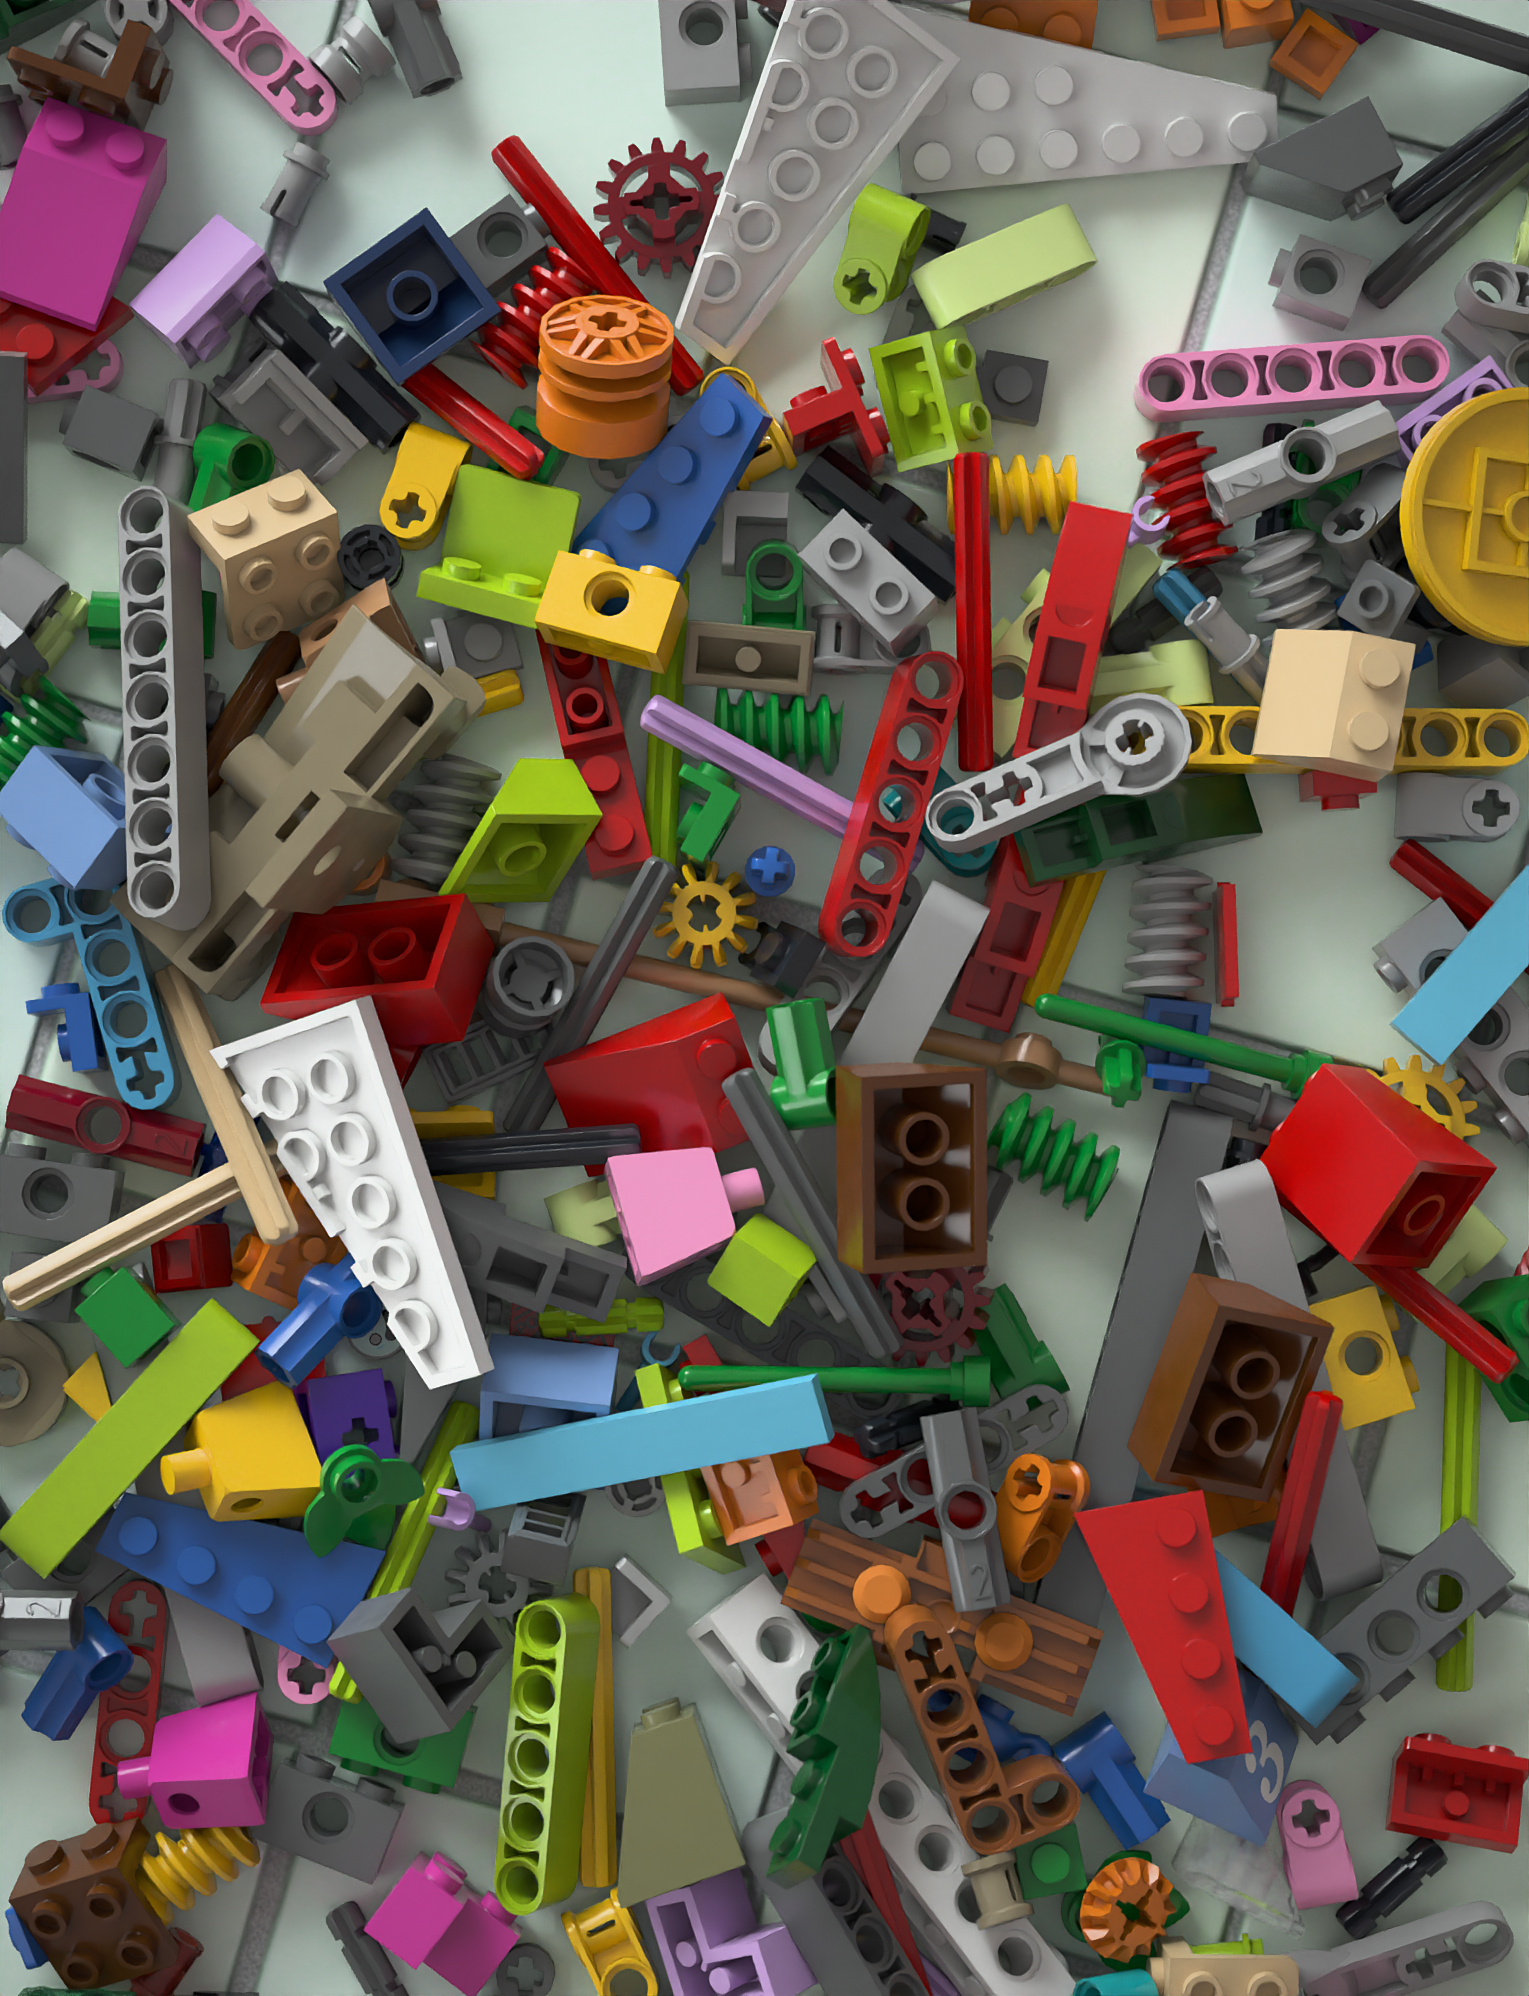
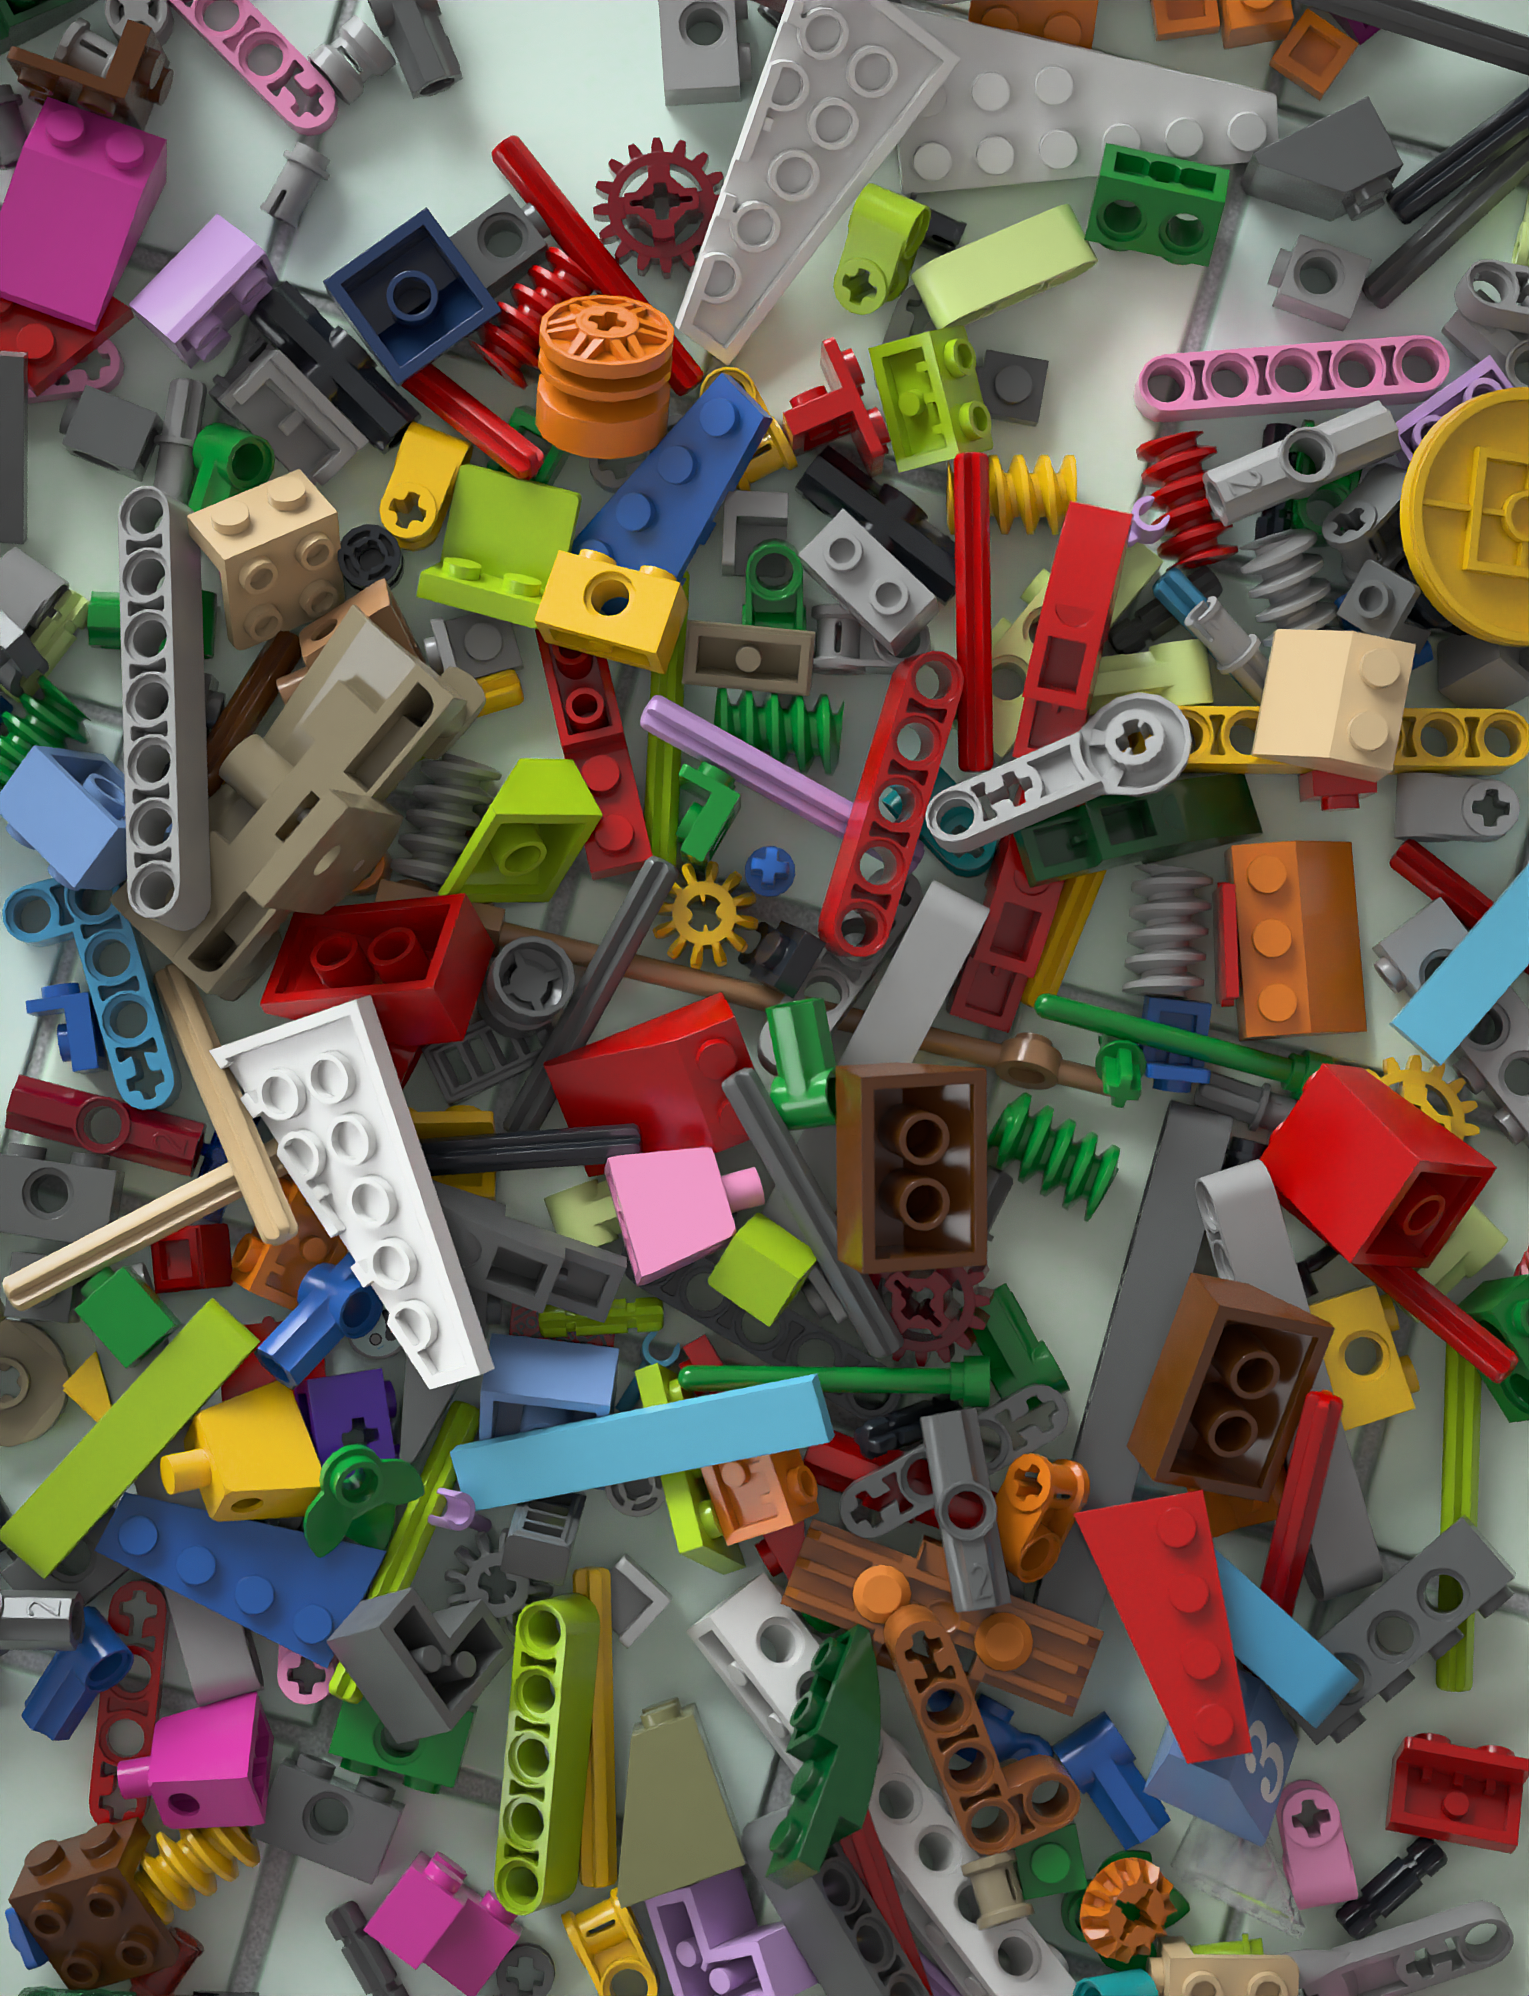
none -> green brick [1084,143,1230,267]
none -> orange slope [1224,840,1367,1041]

